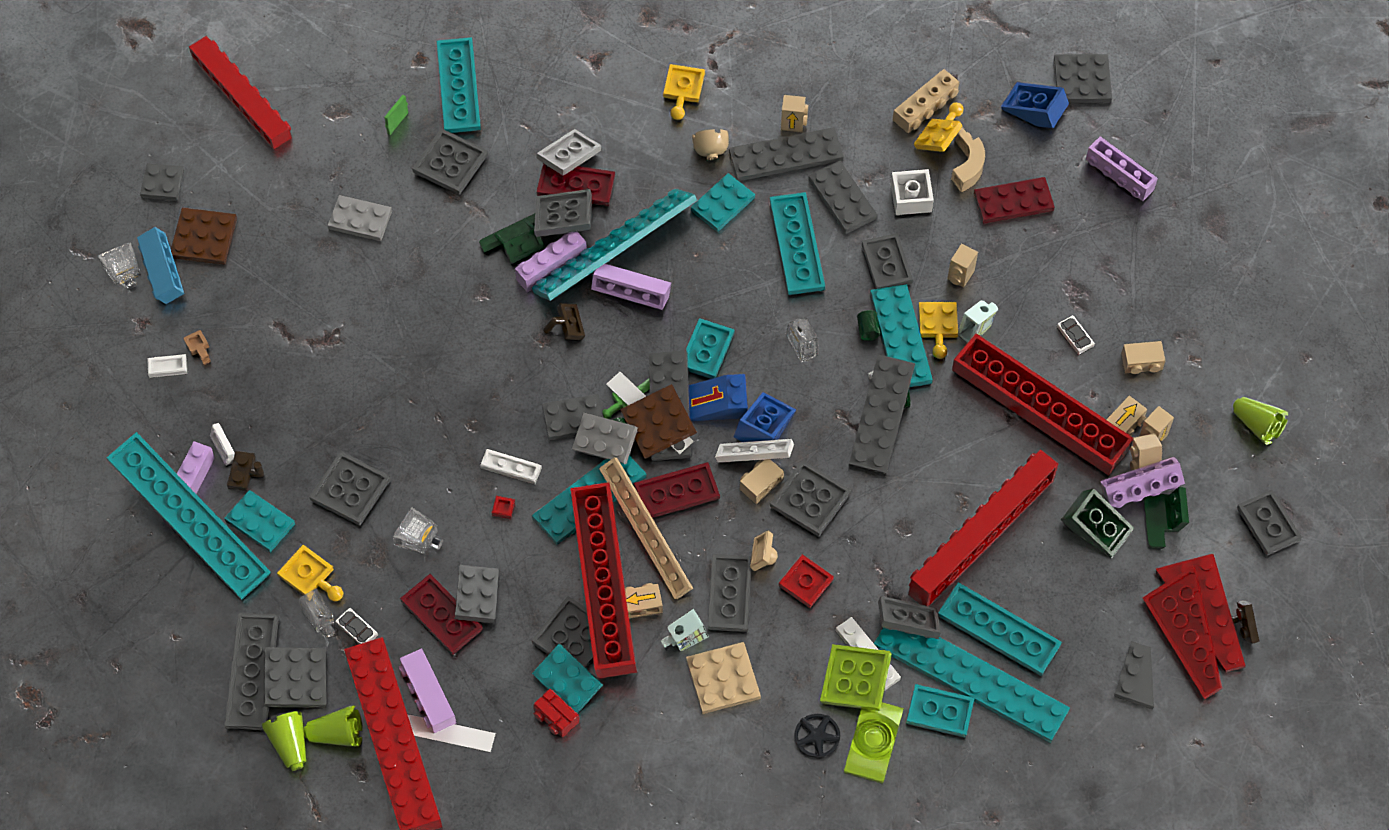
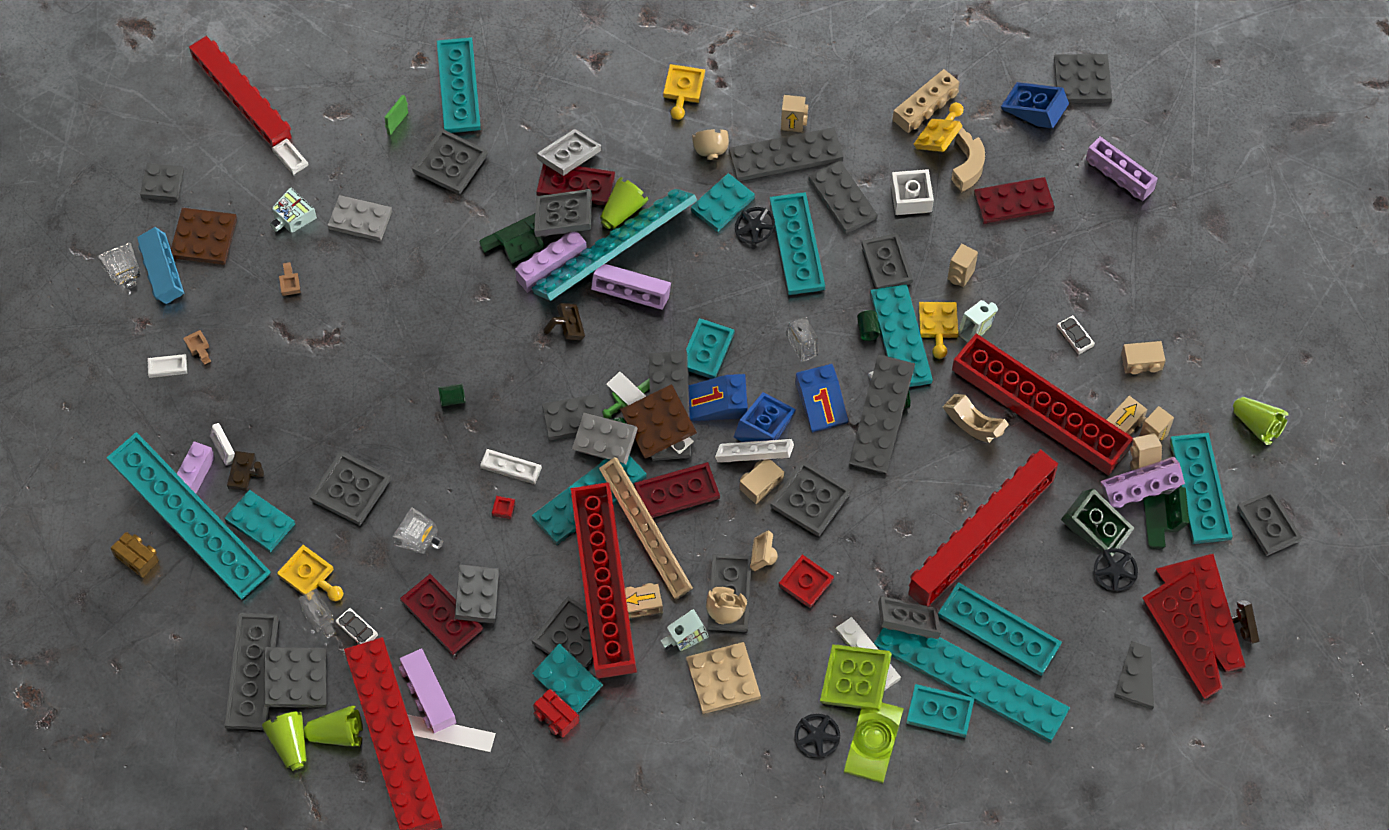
none -> pearl gold brick [111,532,158,577]
none -> torso [270,188,317,232]
none -> white tile [272,138,308,175]
none -> medium nougat plate [279,262,301,296]
none -> dark green piece [438,383,466,407]
none -> lime cone [600,177,649,229]
none -> tan cylinder [706,587,747,624]
none -> black wheel [735,207,775,244]
none -> blue slope [795,364,849,432]
none -> tan arch [943,394,1009,443]
none -> black wheel [1094,548,1138,591]
none -> teal plate [1170,433,1233,544]

